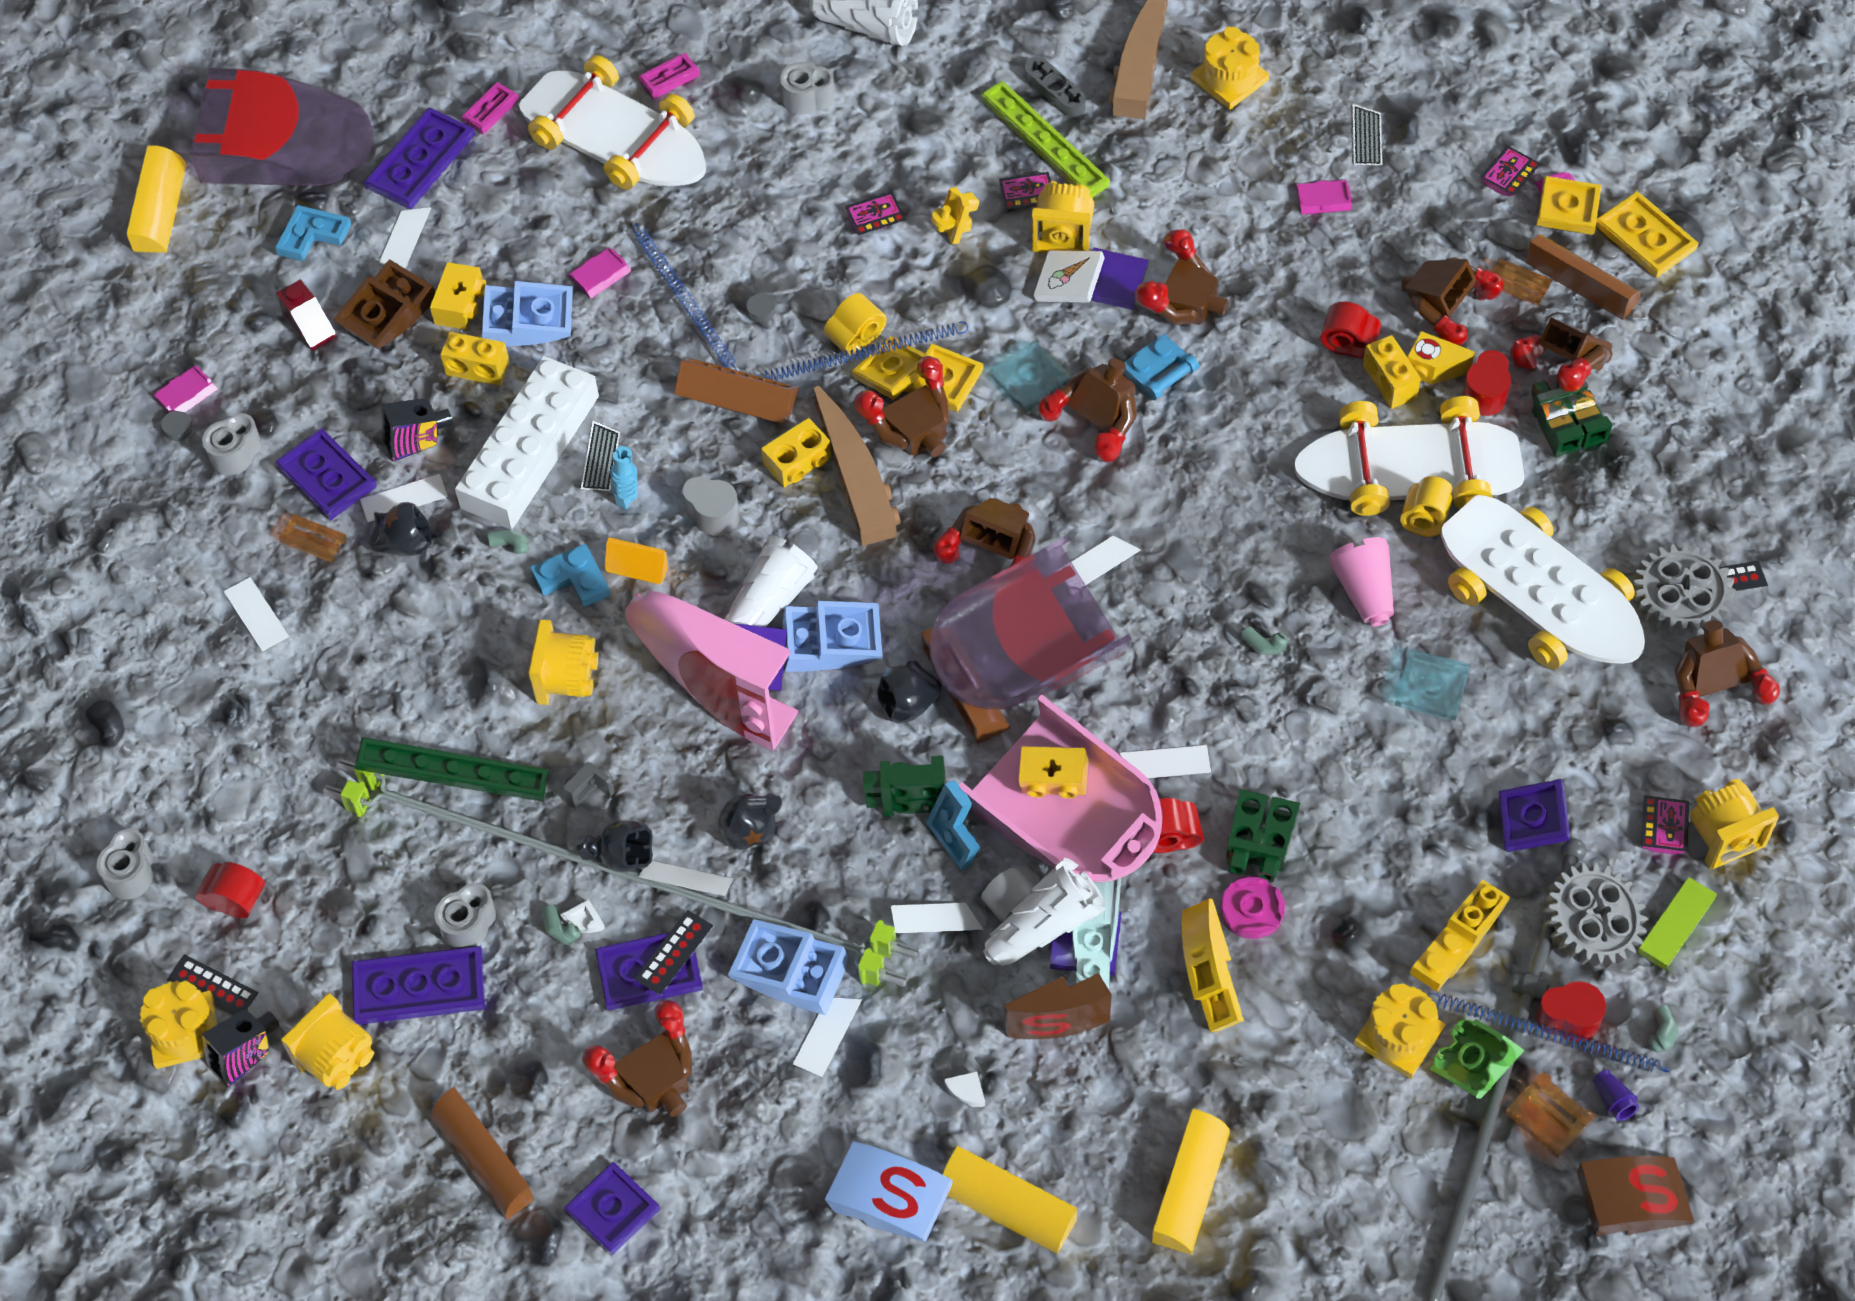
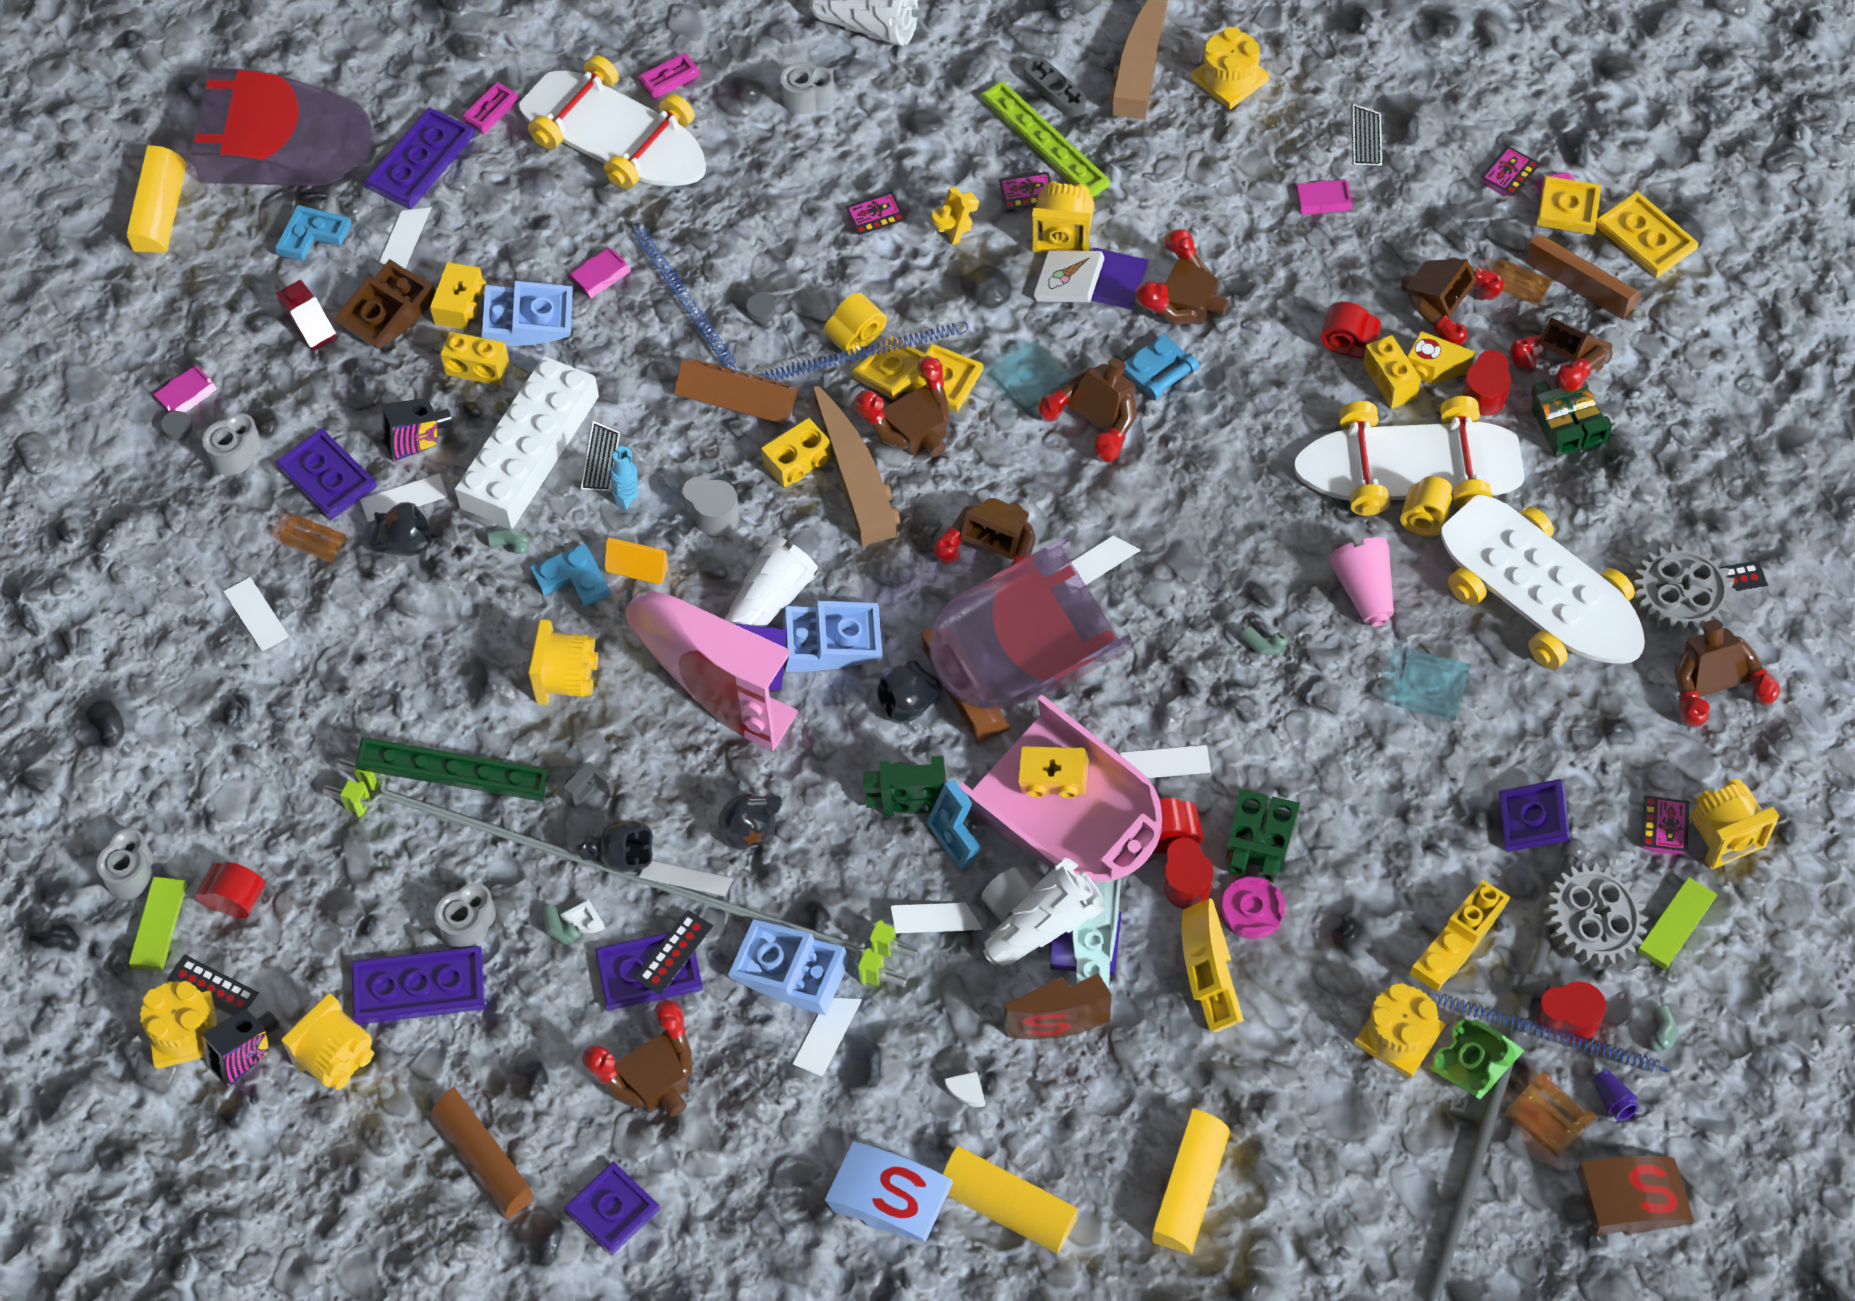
none -> lime tile [129,877,187,972]
none -> red piece [1164,838,1213,909]

